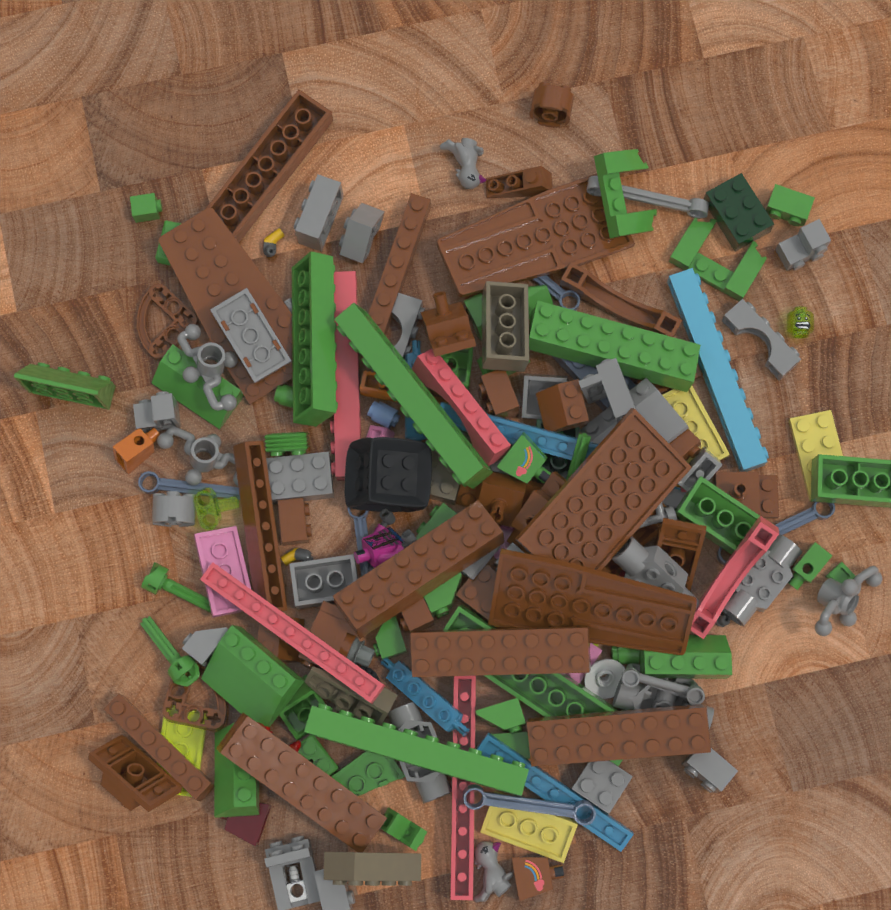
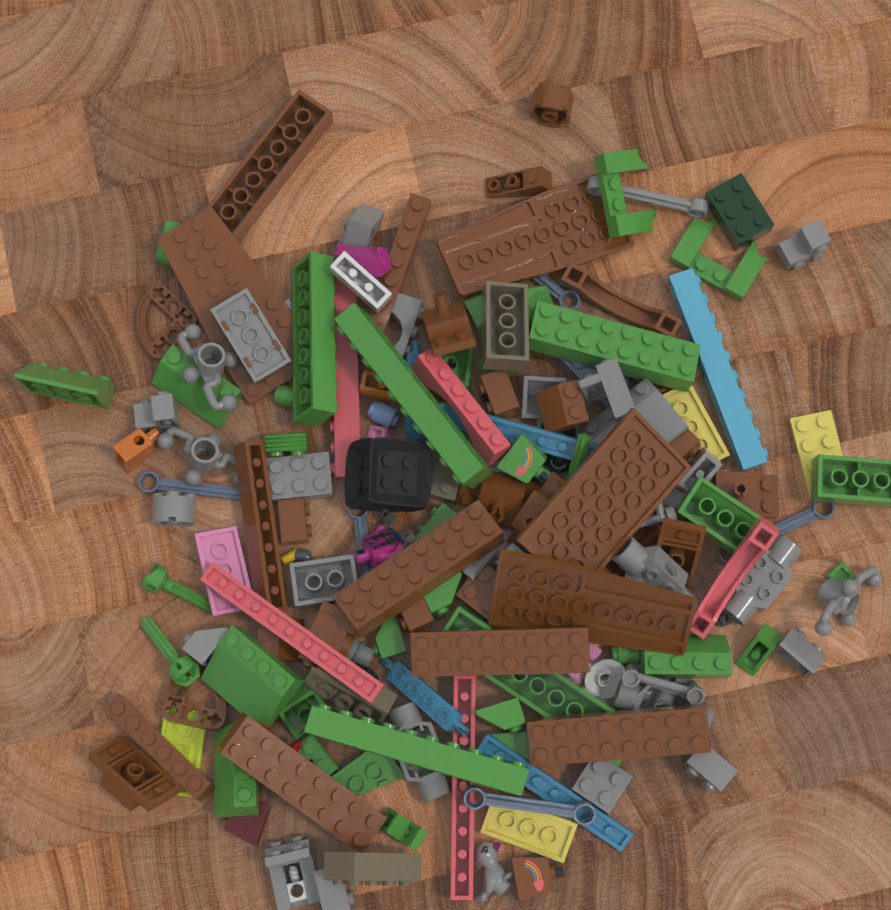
bright green brick [130,193,163,223] -> none
clear neon green beam [194,487,239,530] -> none
arm [263,228,285,257] -> none
light grey brick [294,174,344,252] -> none
light grey animal [439,138,486,190] -> none
light grey arch [722,299,801,381] -> none
bright green brick [766,184,815,226] -> none
clear neon green head [787,306,814,339] -> none
bright green torso [788,542,832,590] -> none
none -> white brick [330,251,392,313]
none -> dark pink brick [334,243,391,277]
none -> bright green slope [735,622,782,676]
none -> light grey slope [774,627,826,678]

